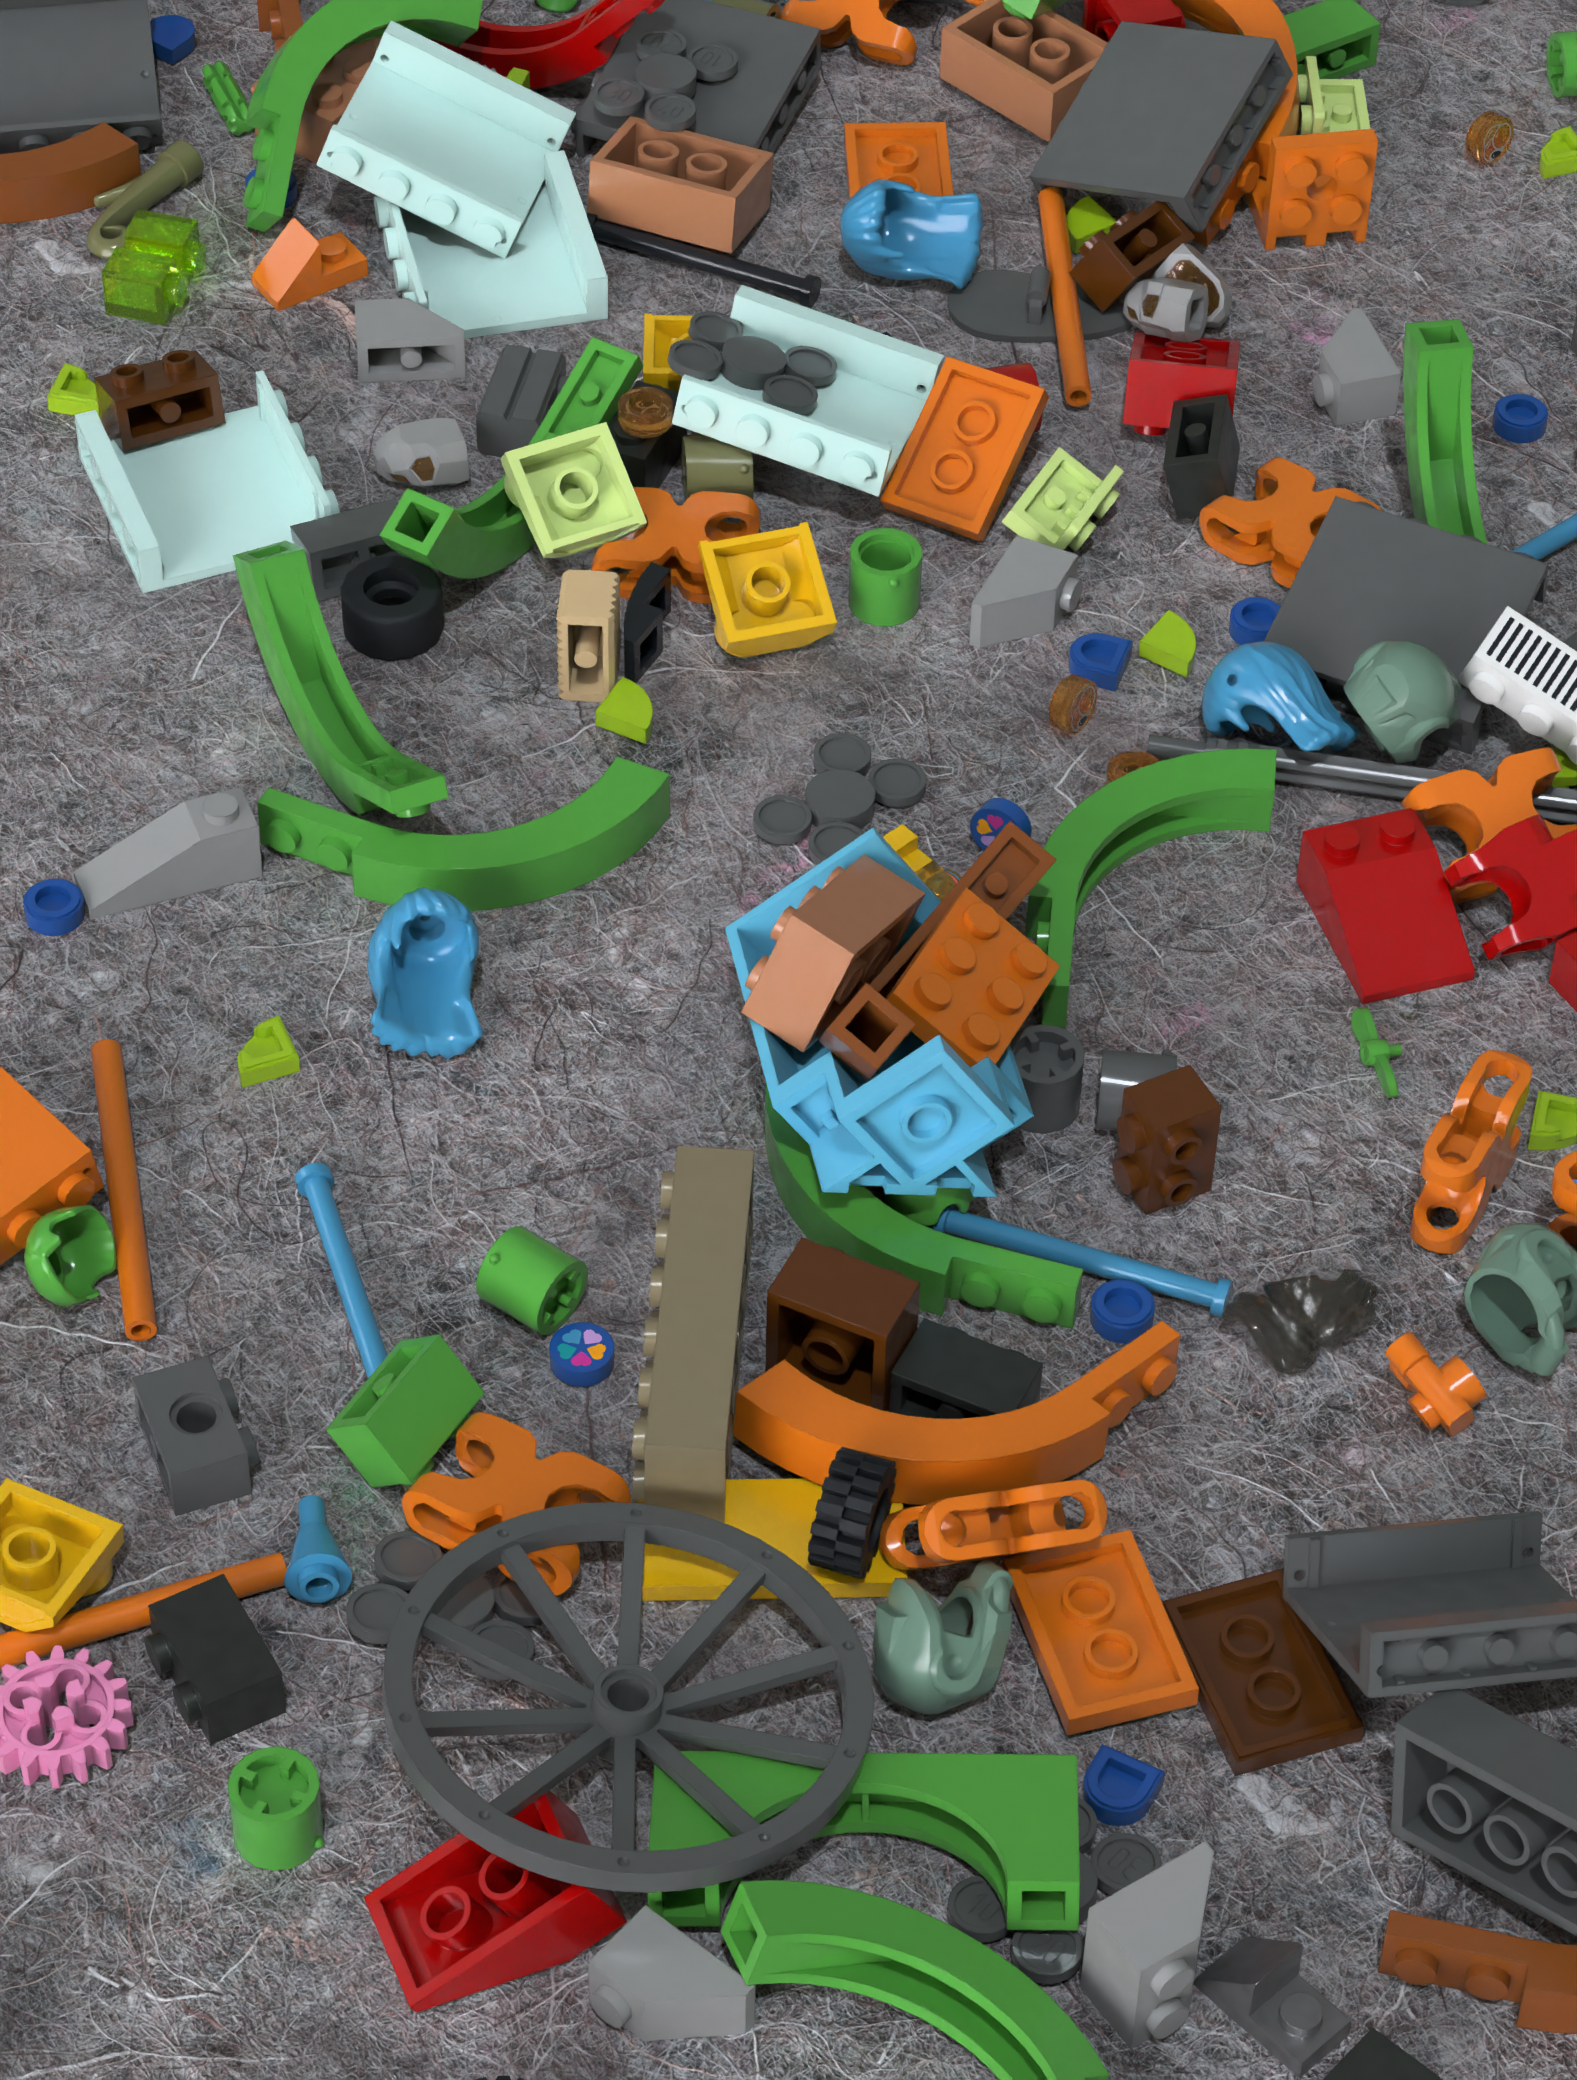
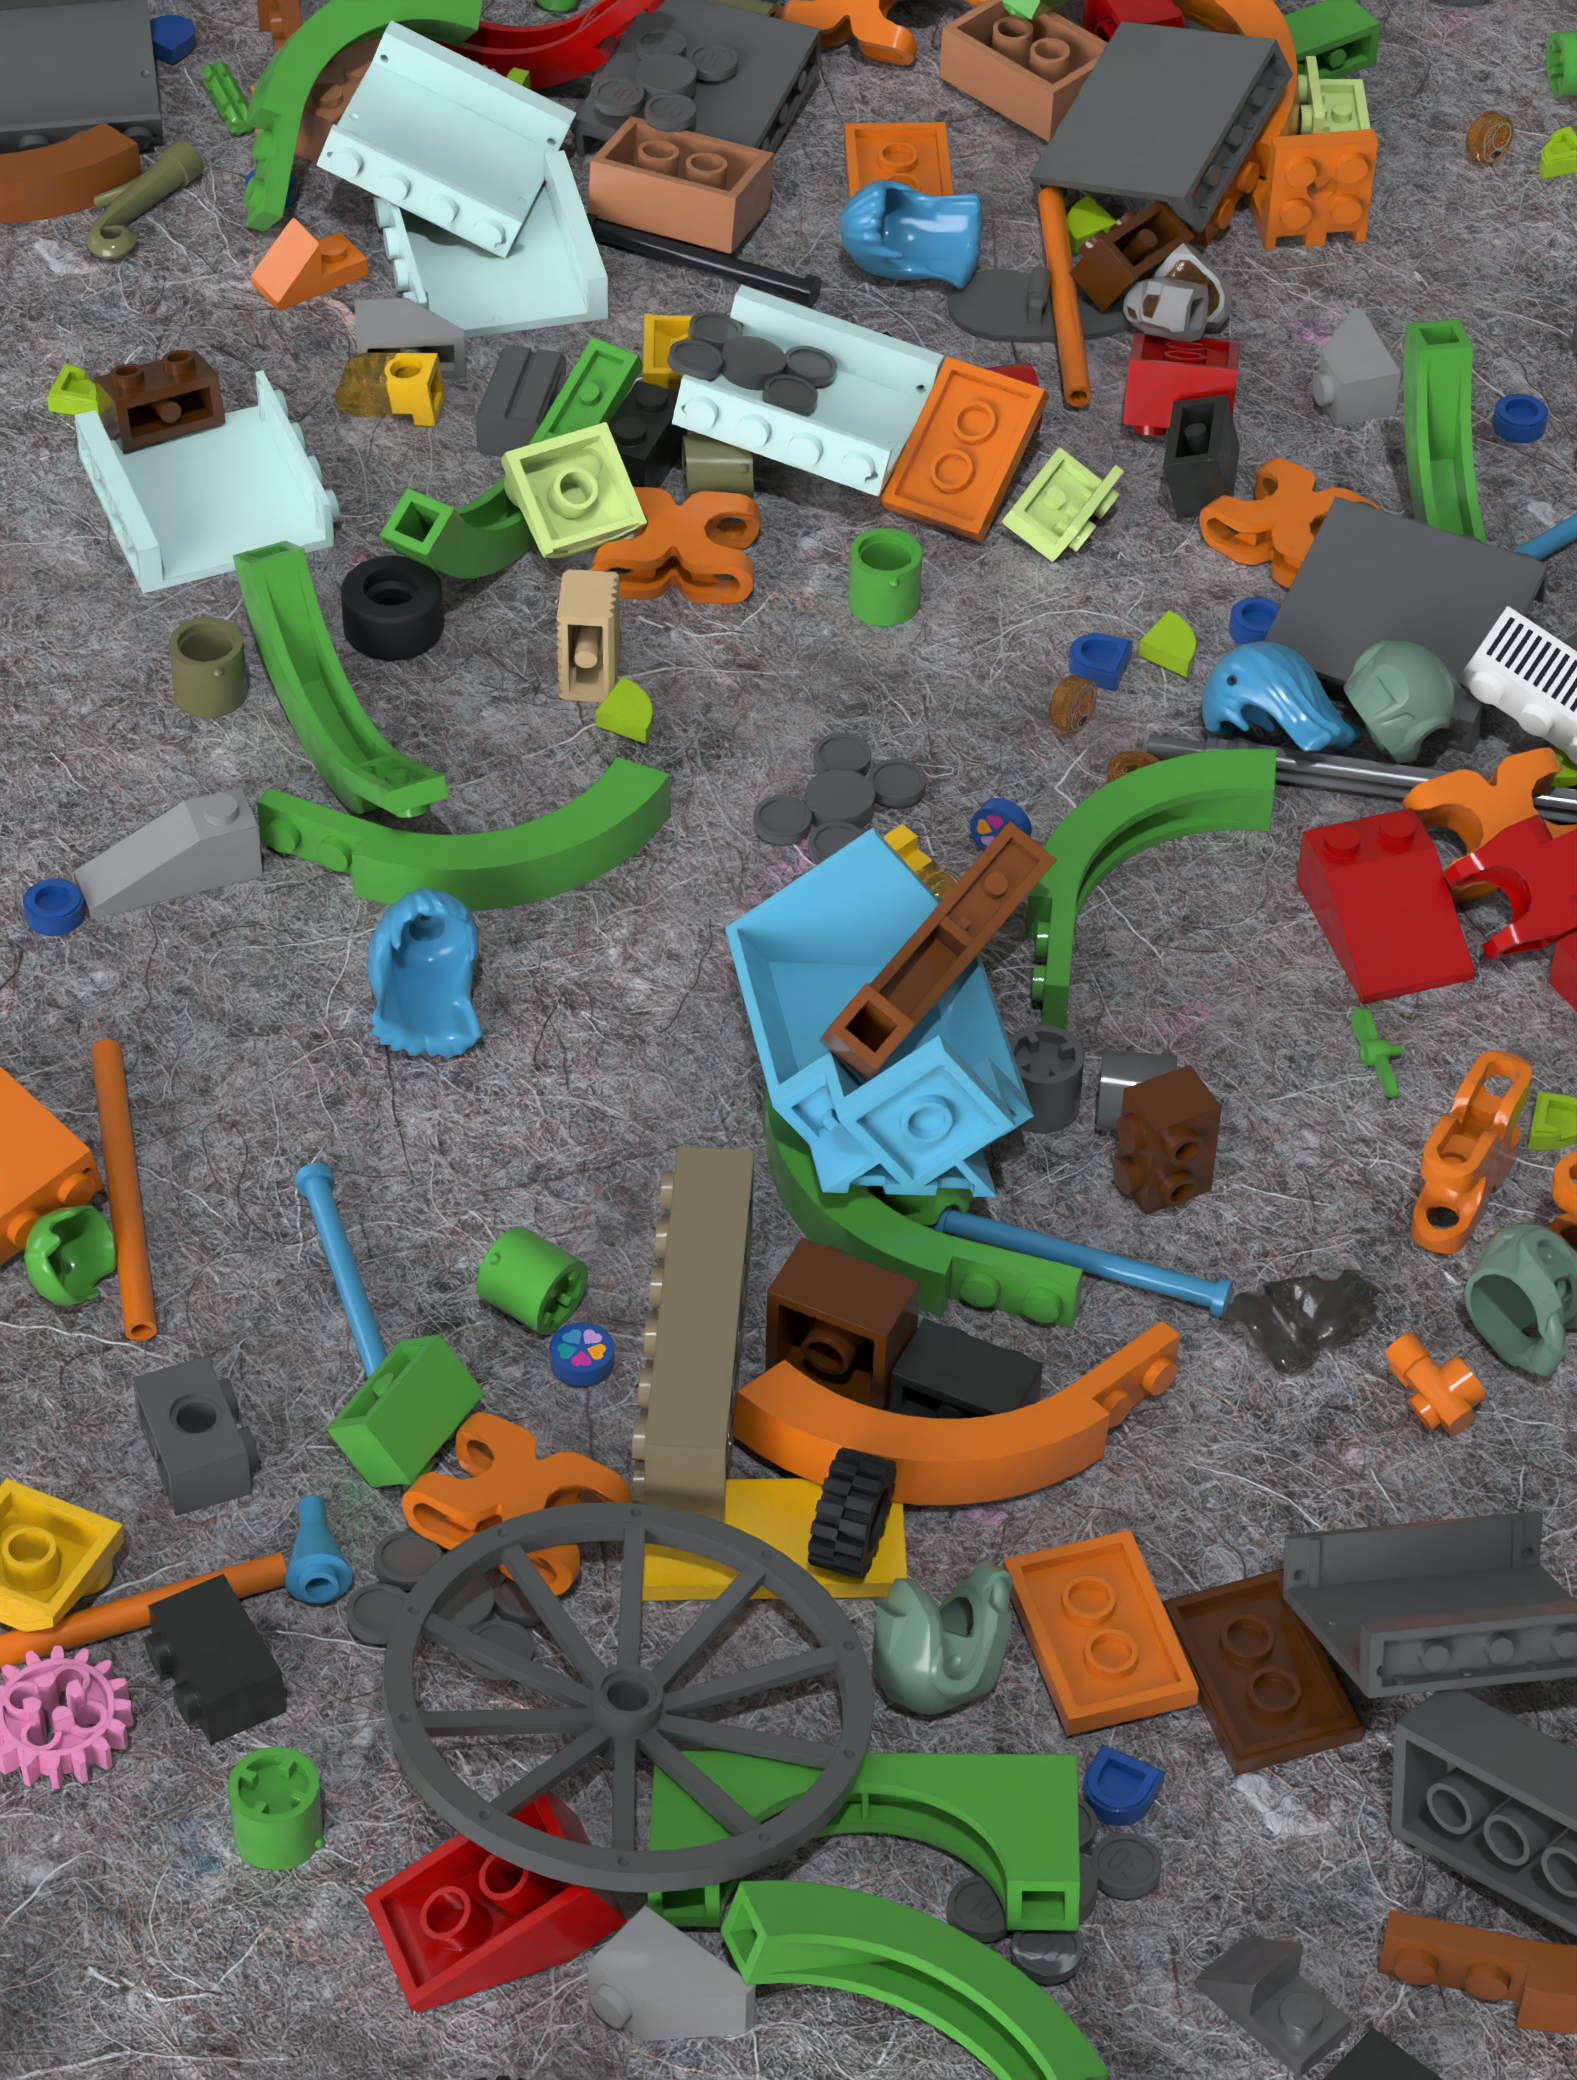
clear neon green brick [102,209,206,325] -> none
lime tile [237,1015,300,1088] -> none
dark grey hinge [290,498,405,601] -> none
light grey rock [374,417,470,487] -> none
clear orange tile [618,387,673,438] -> none
black slope [624,562,671,683] -> none
yellow slope [698,522,837,657] -> none
nougat brick [741,854,926,1053] -> none
orange piece [880,1479,1107,1571] -> none
orange plate [886,887,1060,1068] -> none
light grey slope [969,535,1083,648] -> none
light grey slope [1080,1841,1214,2049] -> none
blue tile [1090,1279,1155,1343] -> none
none -> olive piece [169,617,248,718]
none -> leg [335,353,446,426]

